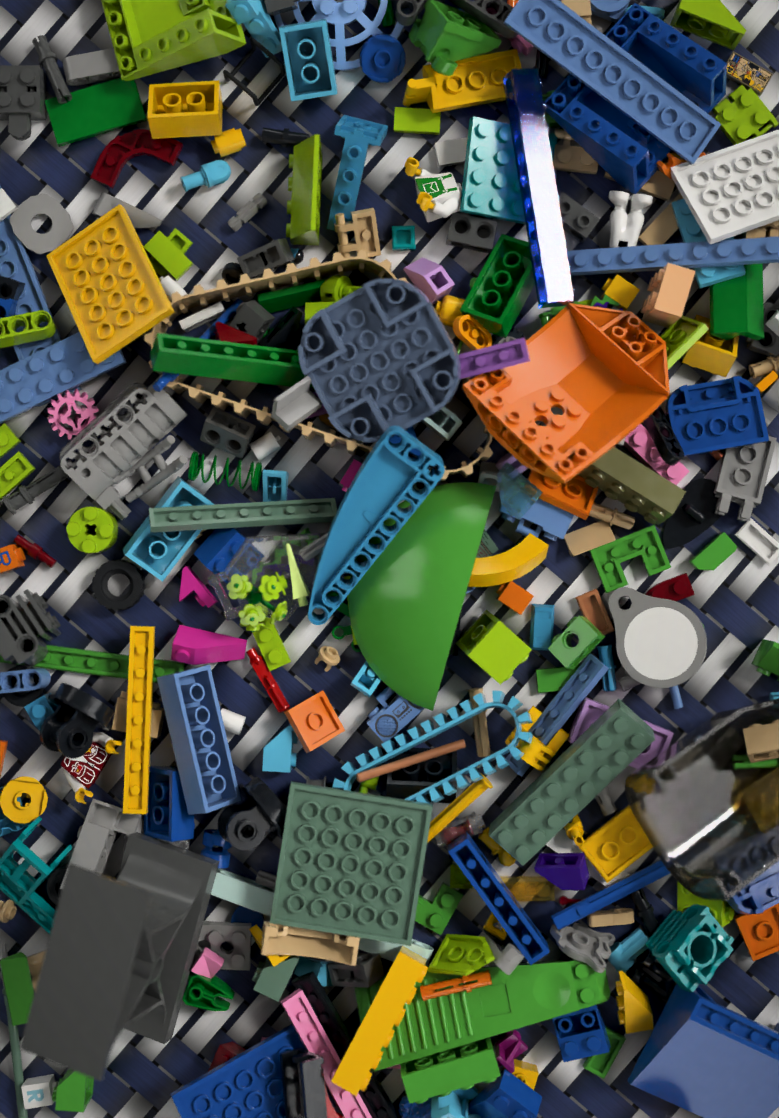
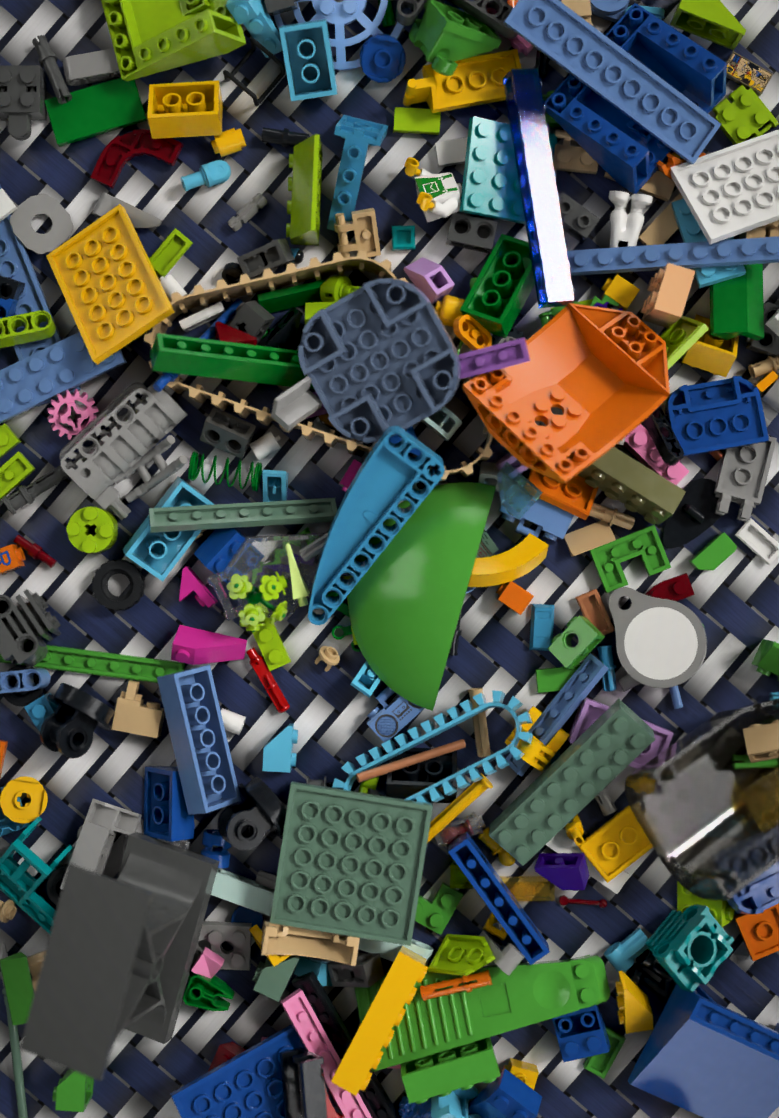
white brick [21,1074,58,1109] -> none
torso [61,732,123,804] -> none
yellow plate [123,625,155,814] -> none
lime tile [144,230,194,281] -> none
orange plate [284,690,345,753] -> none
lime brick [456,609,532,685] -> none
magenta piece [495,1030,528,1073] -> none
light grey tile [550,923,615,973] -> none
blue piece [551,840,711,931] -> none
tan piece [587,908,635,927] -> none
black pin [629,888,659,938] -> none

